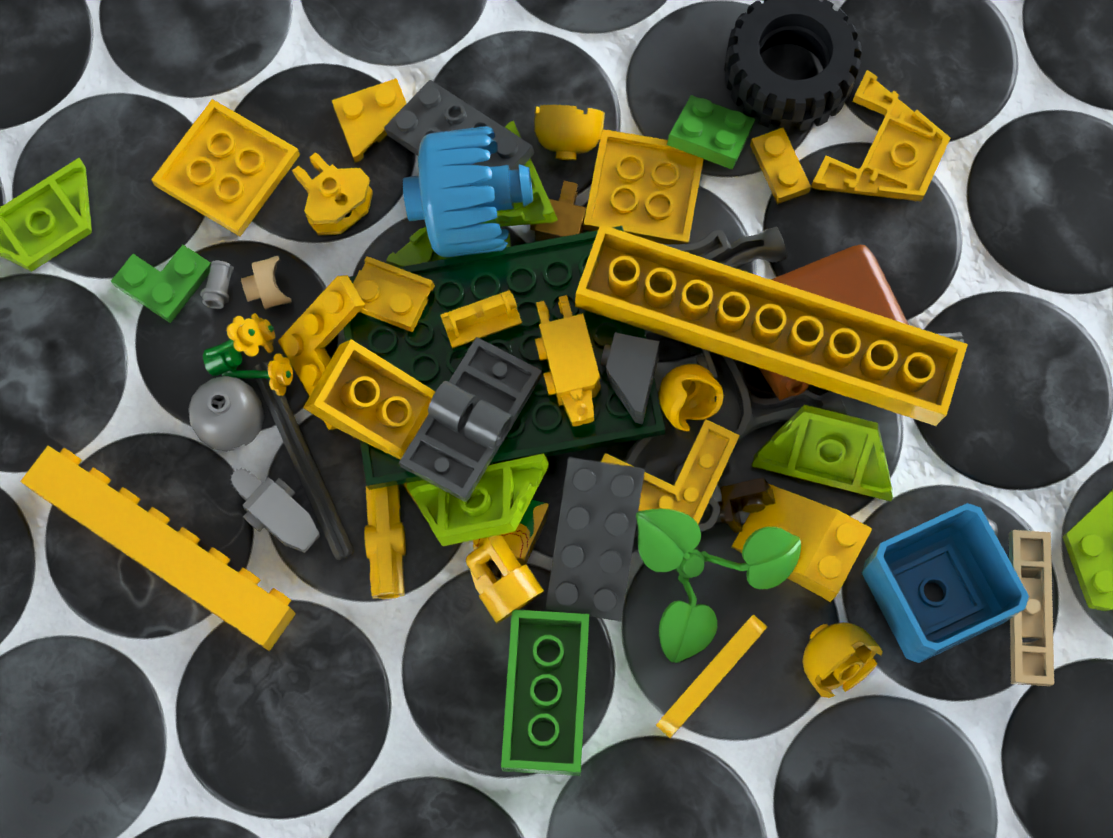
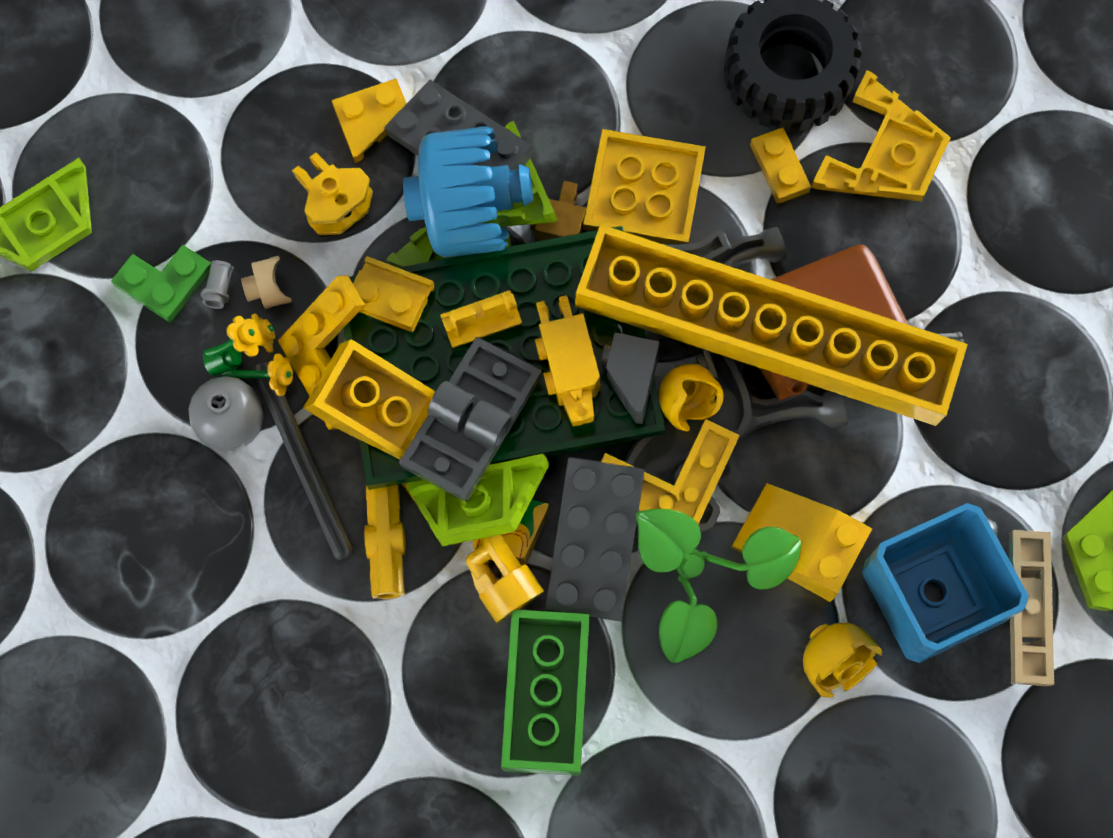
yellow brick [20,445,296,652] -> none
yellow plate [151,99,300,237] -> none
light grey hinge [230,468,320,553] -> none
yellow cylinder [534,105,605,161] -> none
yellow beam [656,614,768,738] -> none
bright green plate [667,95,755,170] -> none
dark brown bracket [717,477,775,533] -> none
lime wing [752,404,893,502] -> none

